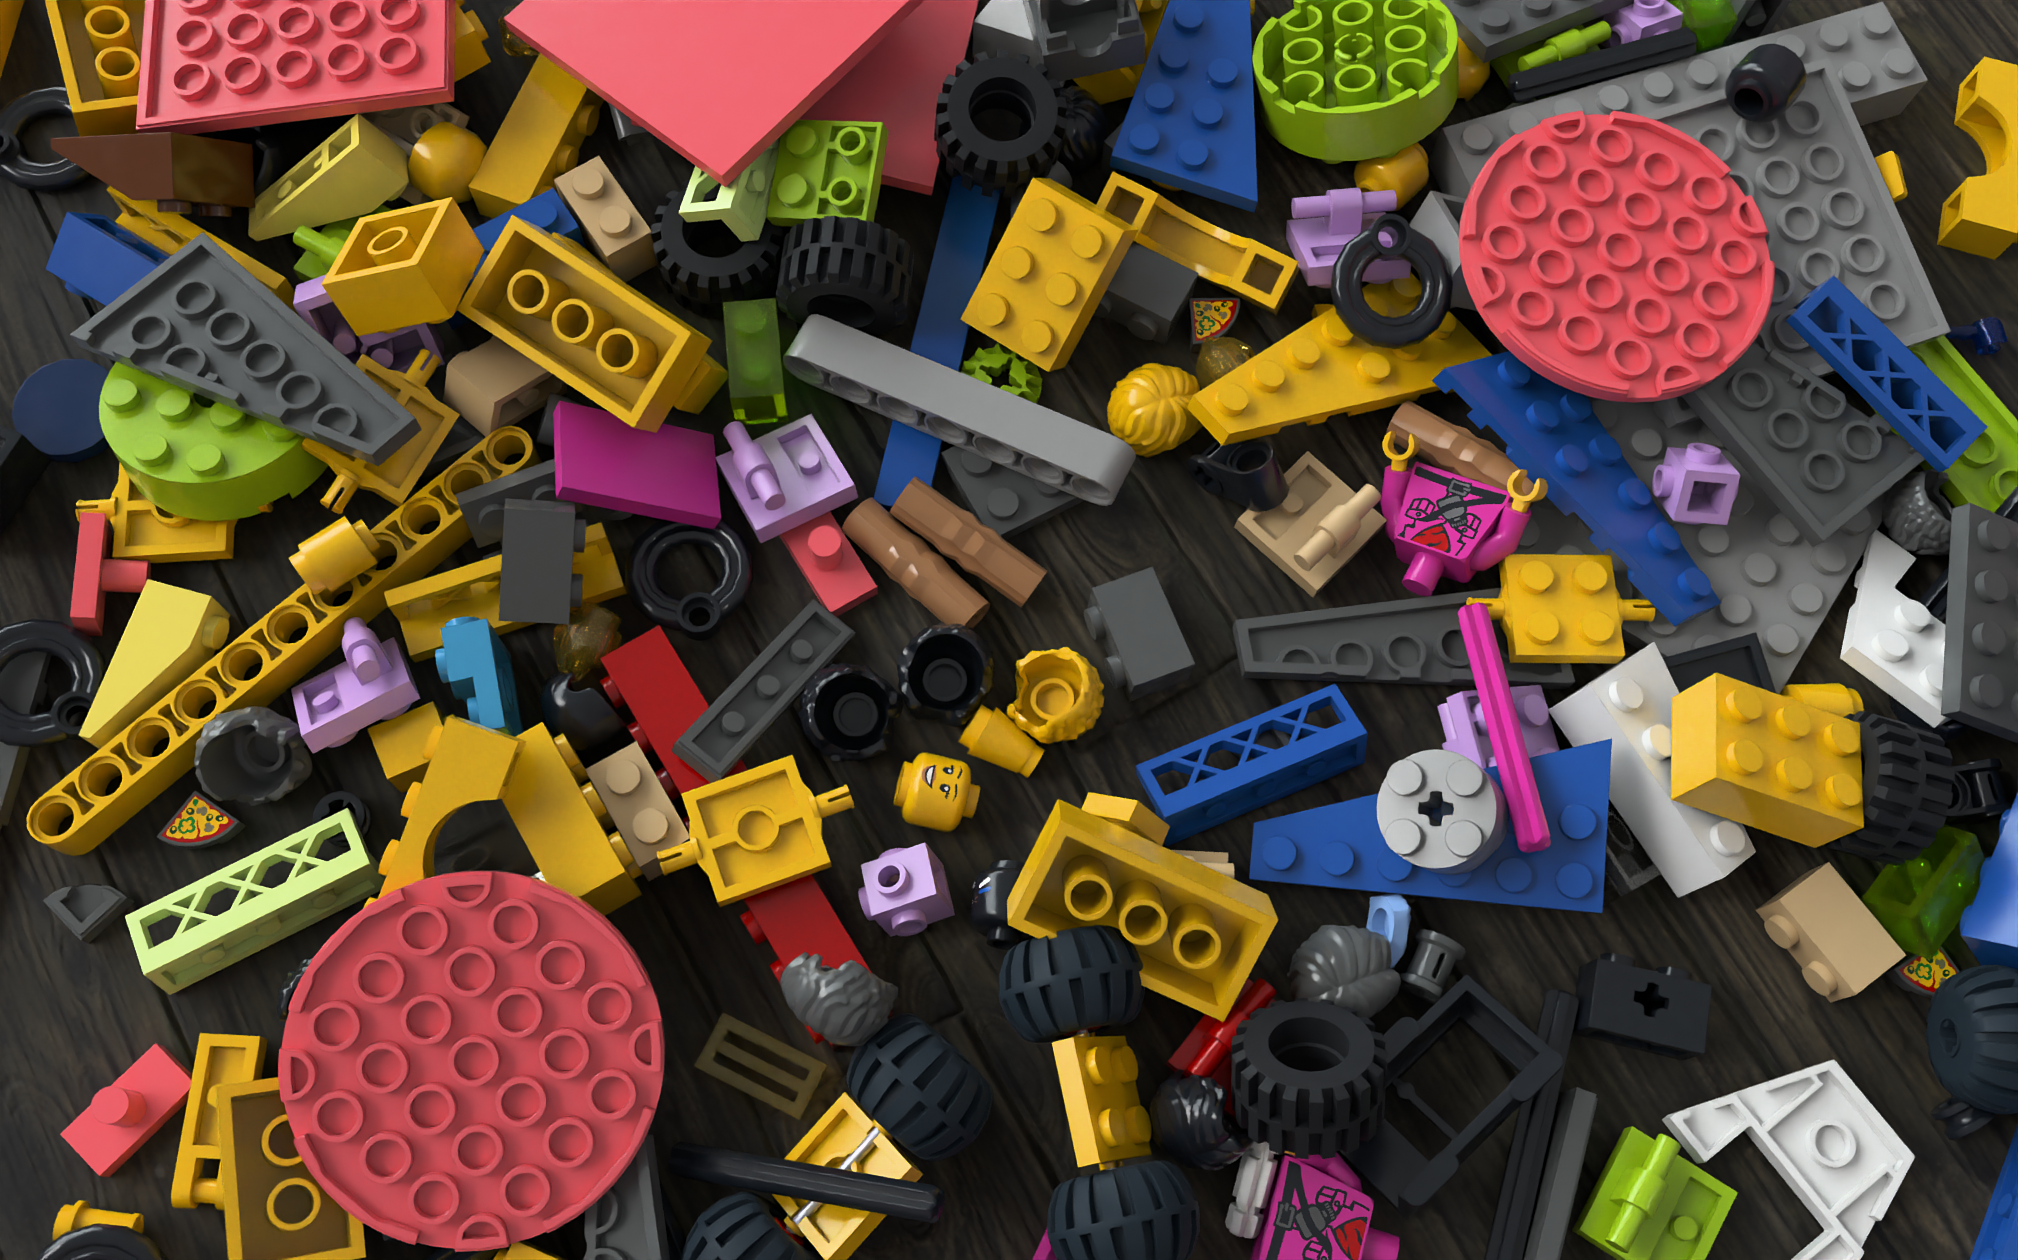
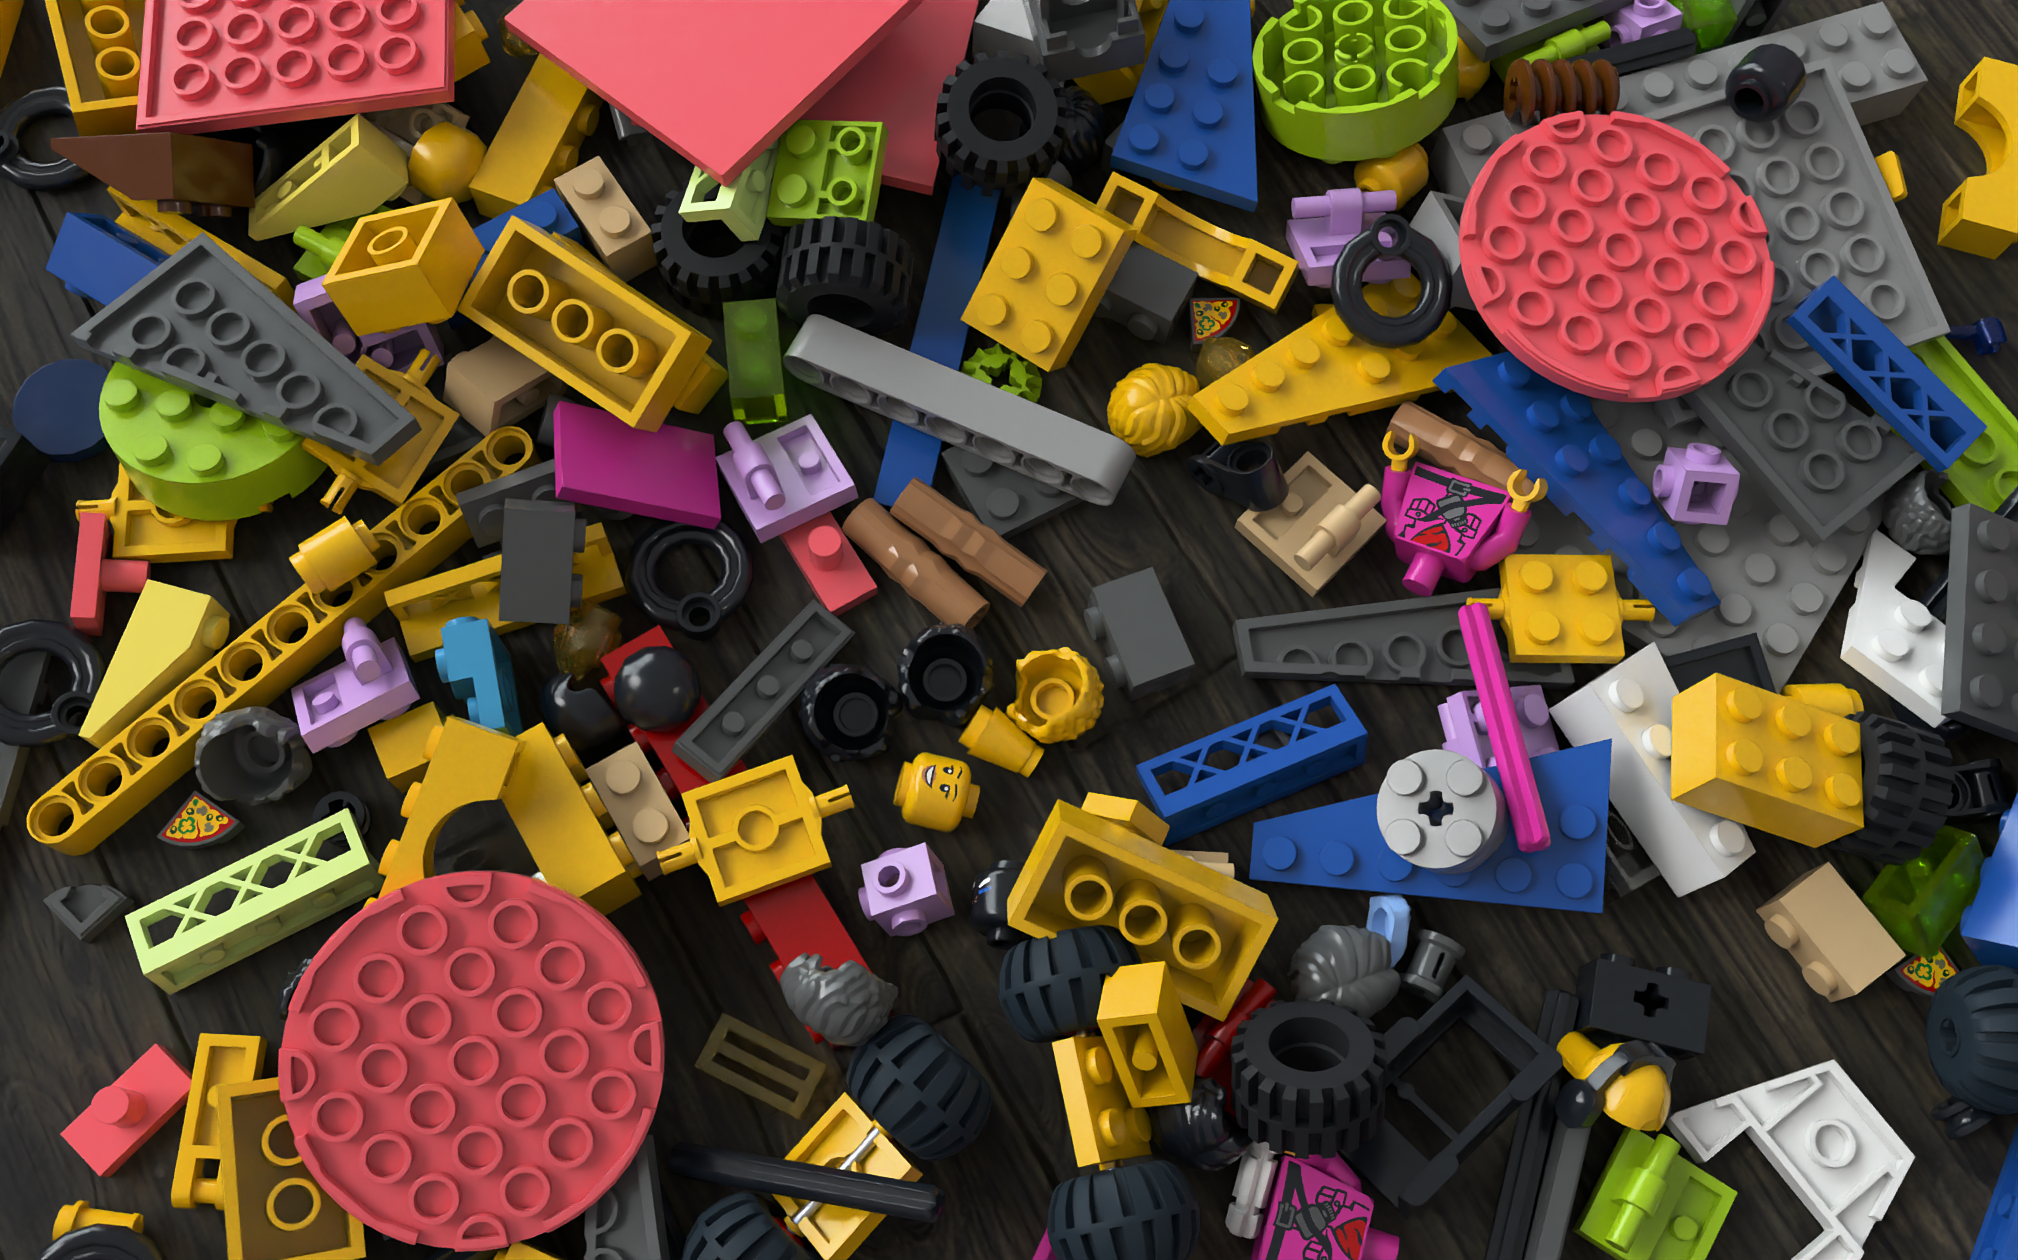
none -> black hair [614,646,701,732]
none -> yellow brick [1097,961,1198,1108]
none -> reddish brown piece [1504,58,1620,126]
none -> cap [1555,1031,1676,1133]

